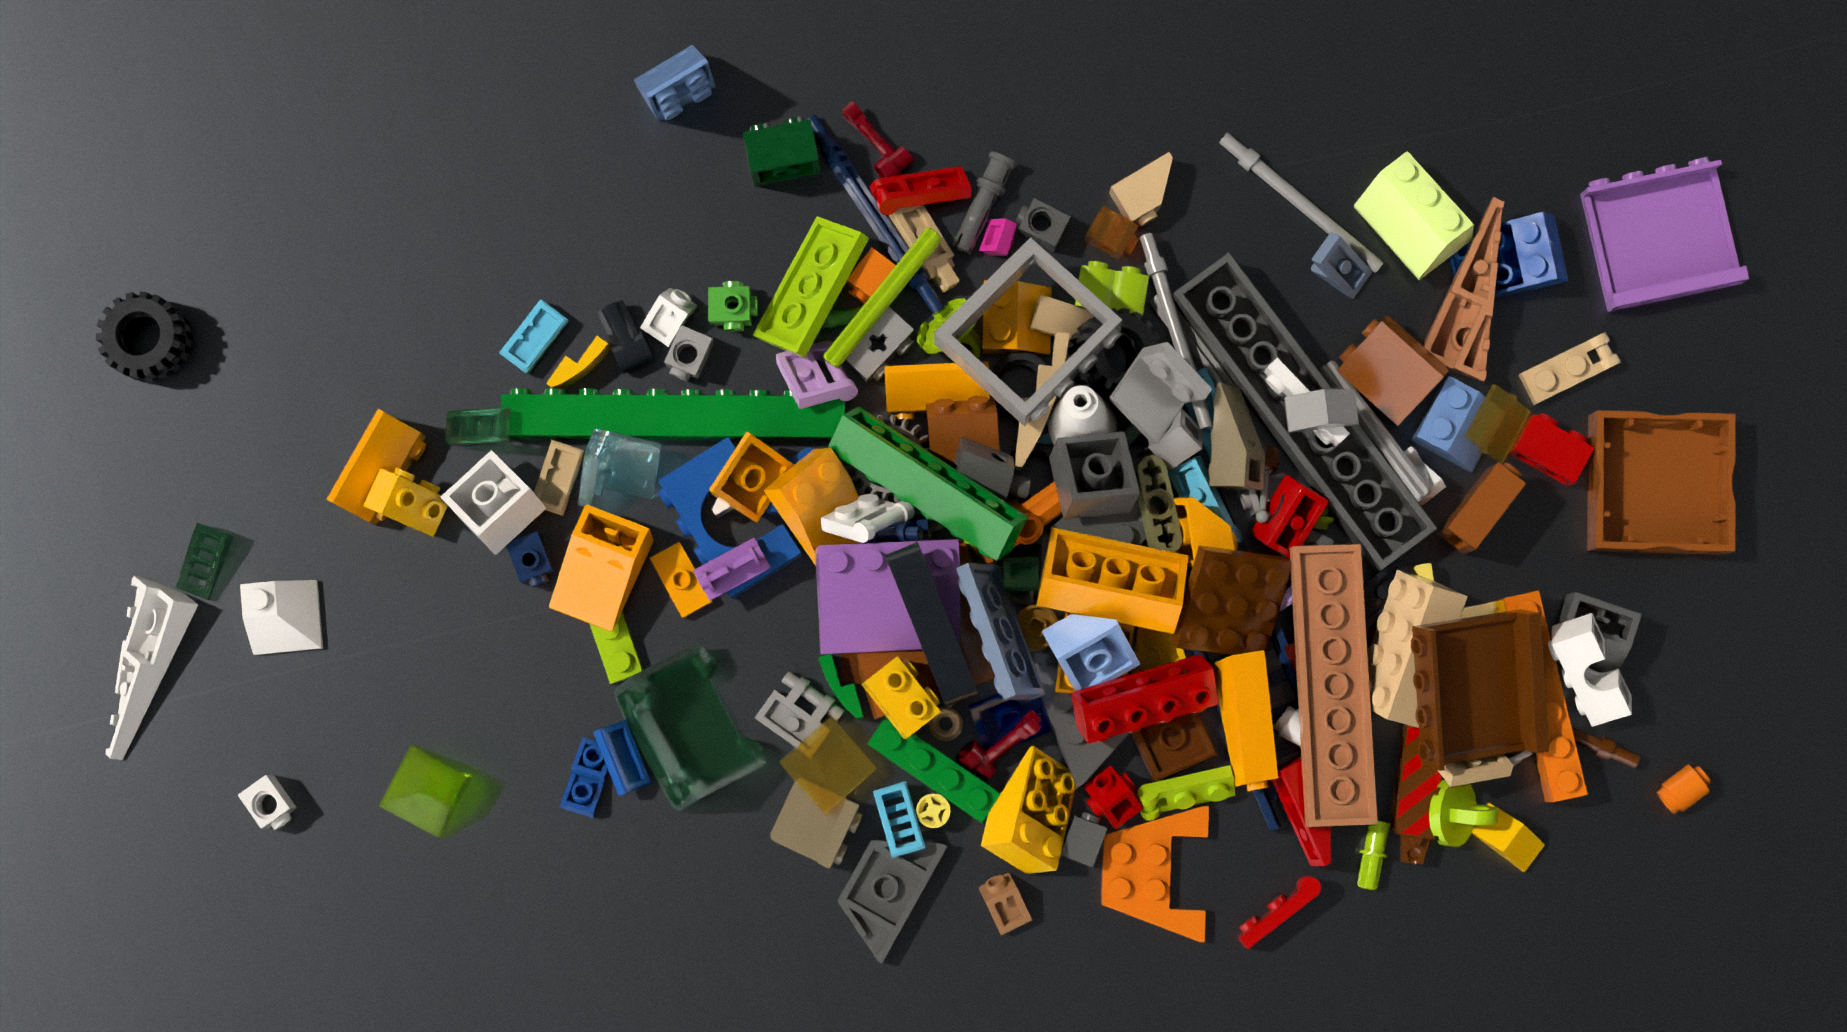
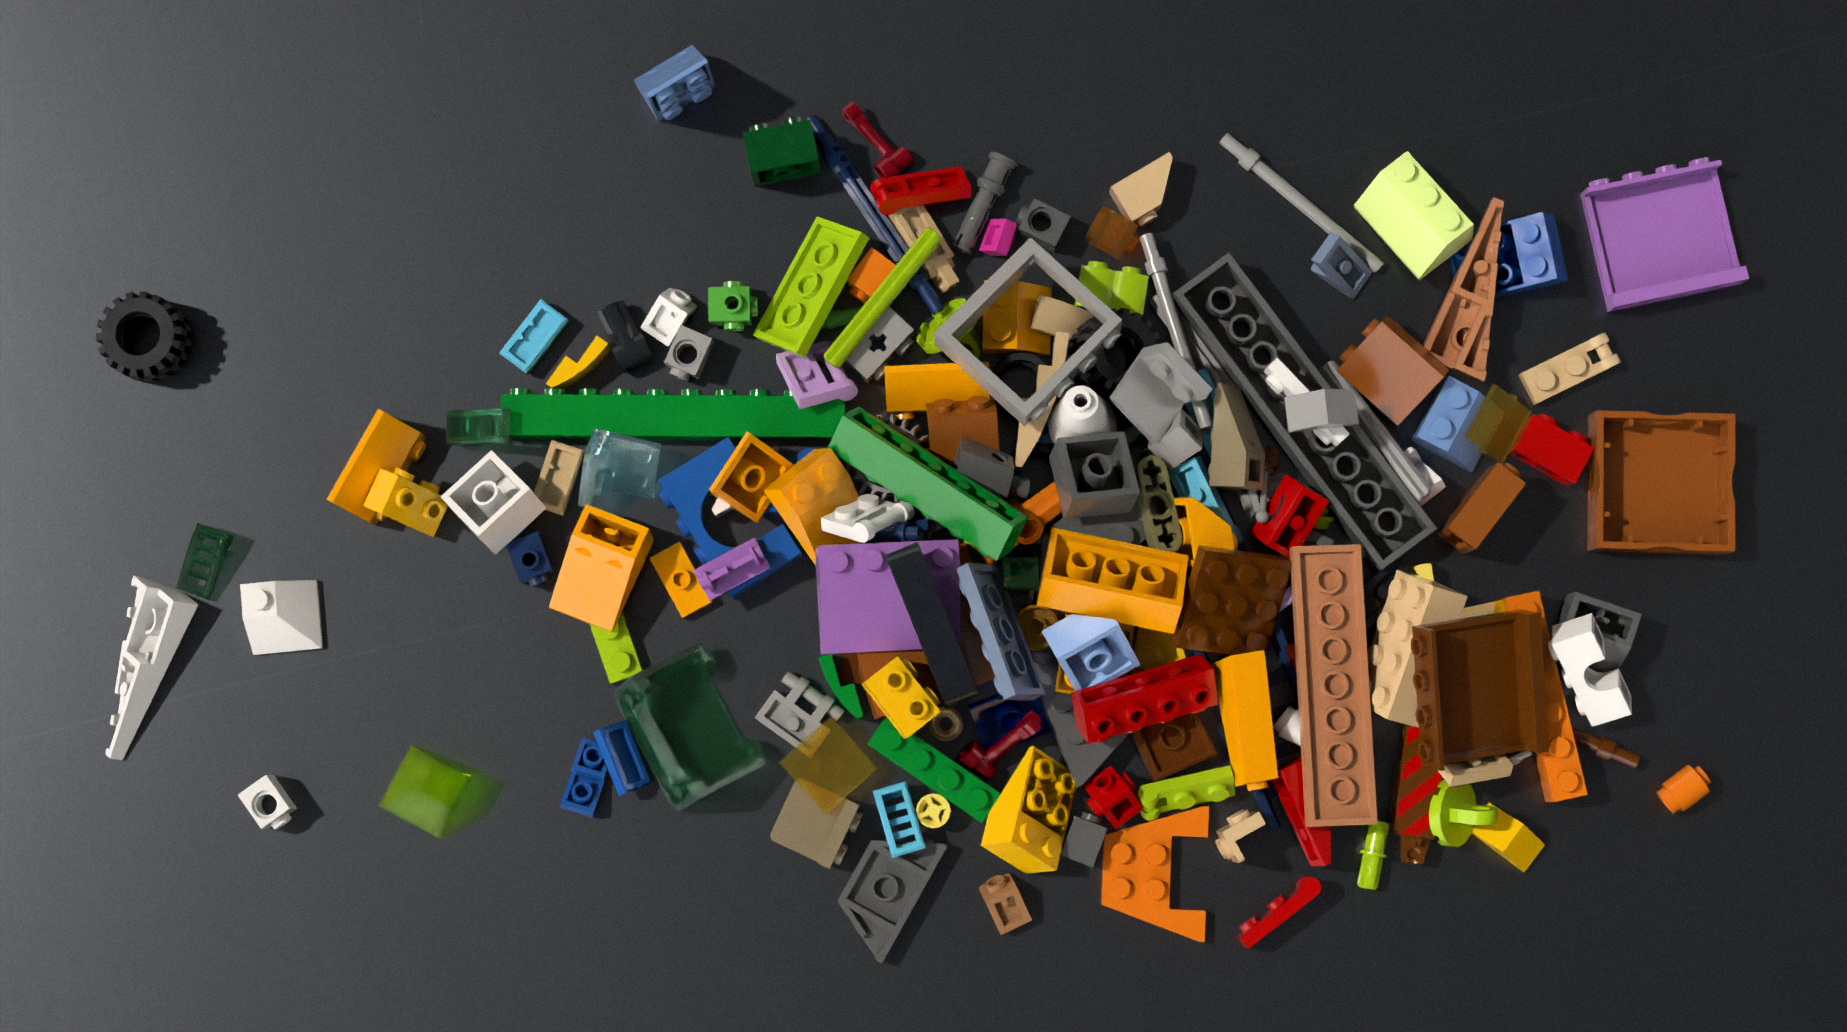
none -> tan bracket [1215,809,1266,863]

